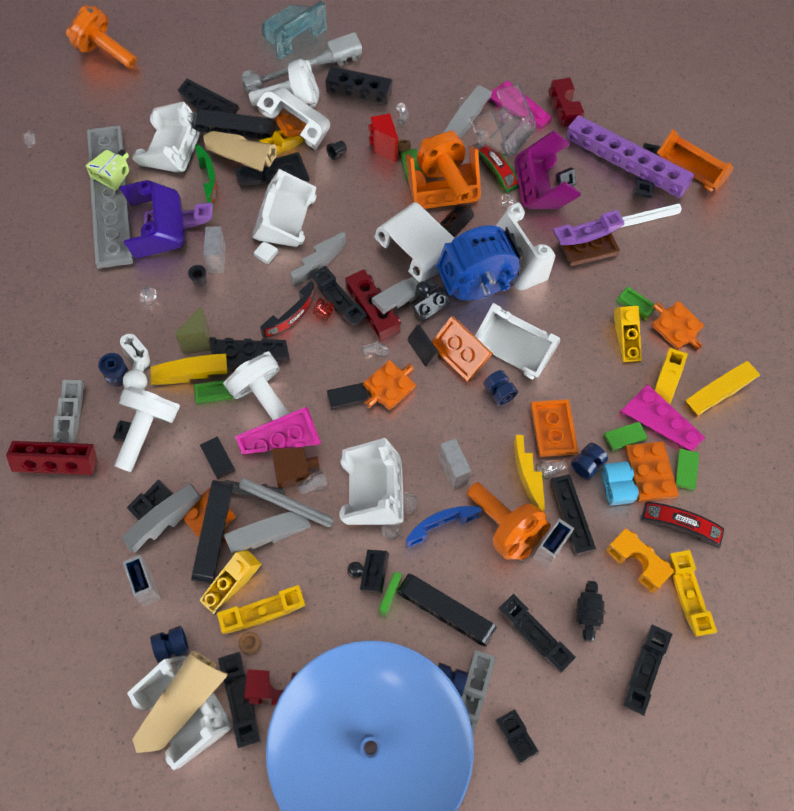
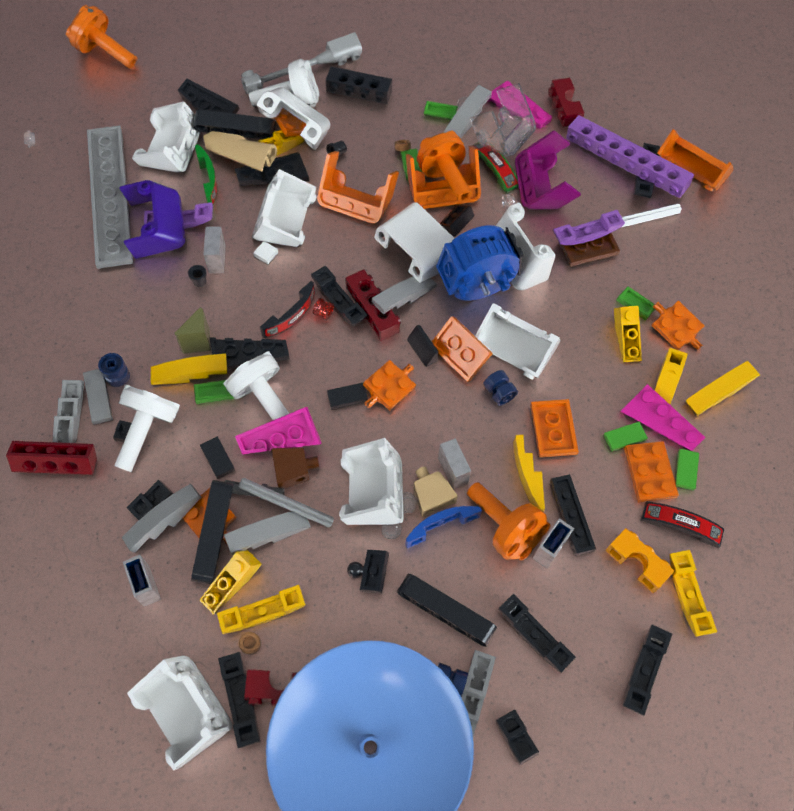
yellowish green torso [86,149,129,191] -> none
white beam [120,334,151,390] -> none
tan panel [132,651,227,753] -> none
clear tile [140,287,157,306] -> none
dark blue wheel [150,625,189,663] -> none
clear light blue windscreen [262,1,327,59] -> none
light grey slope [290,231,346,287] -> none
clear cone [298,471,329,495] -> none
clear arm [361,342,389,357] -> none
red slope [368,113,398,162] -> none
bright green tile [378,571,402,618] -> none
clear arm [395,102,409,125] -> none
black plate [411,281,450,322] -> none
clear cone [536,458,567,480] -> none
black tile [555,167,576,186] -> none
dark blue wheel [570,443,608,480] -> none
black piece [575,581,606,642] -> none
medium azure brick [601,461,639,506] -> none
none -> light grey tile [83,369,113,425]
none -> orange windscreen [317,151,399,223]
none -> tan torso [413,466,458,518]
none -> bright green tile [424,101,458,120]

